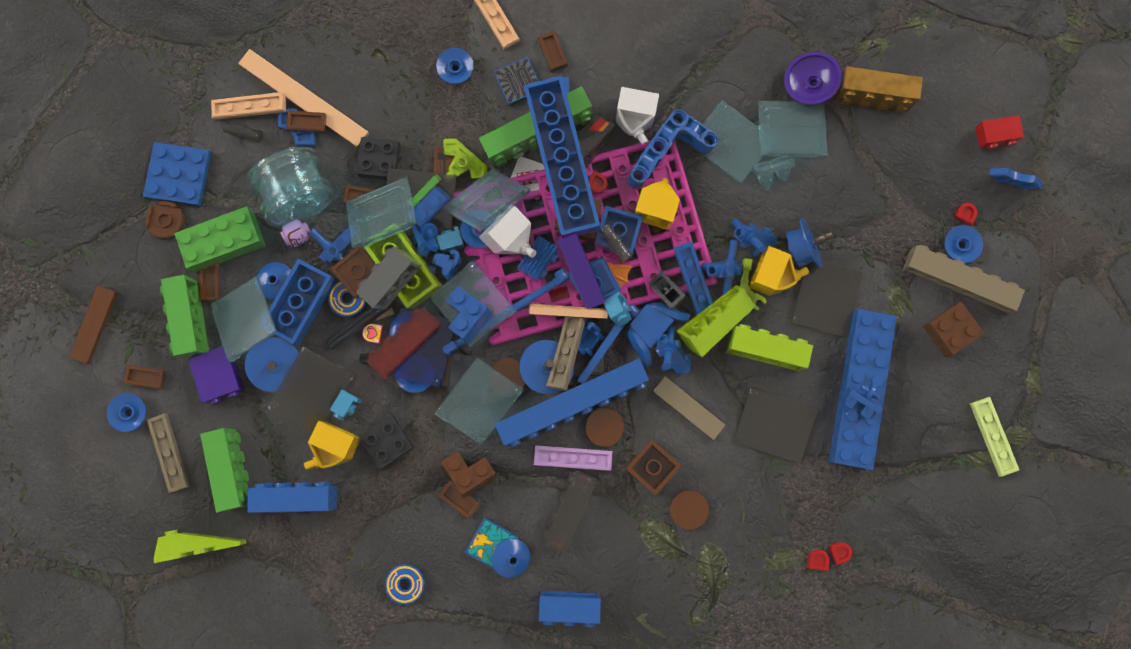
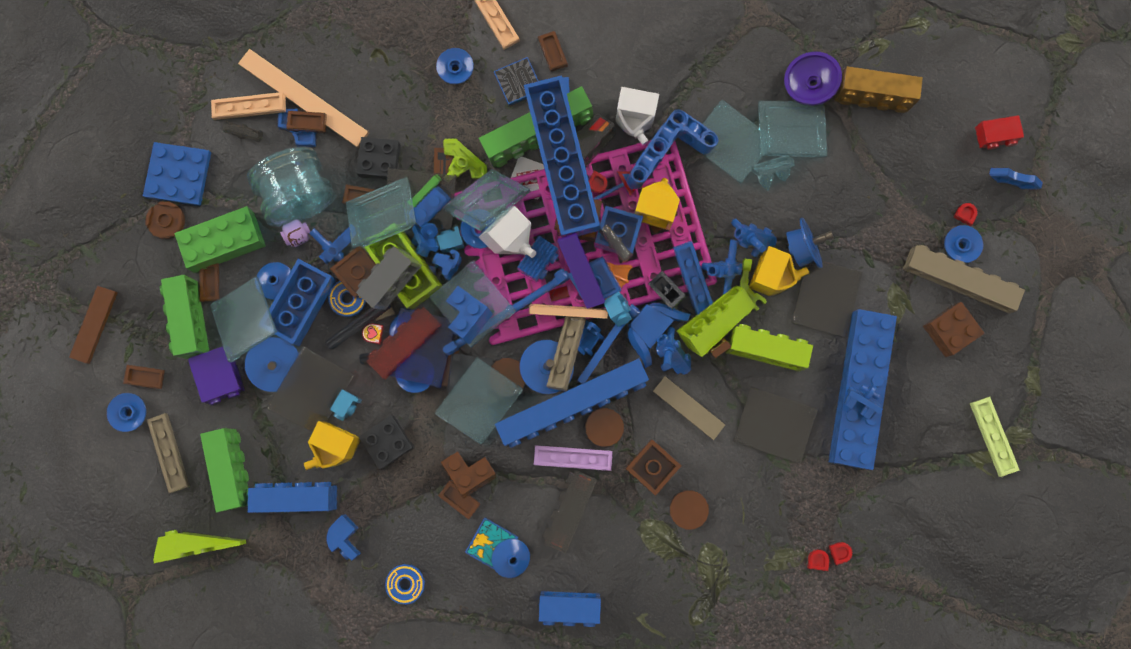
none -> blue brick [327,514,361,561]
none -> piece [593,171,641,200]
none -> reddish brown tile [708,338,731,358]

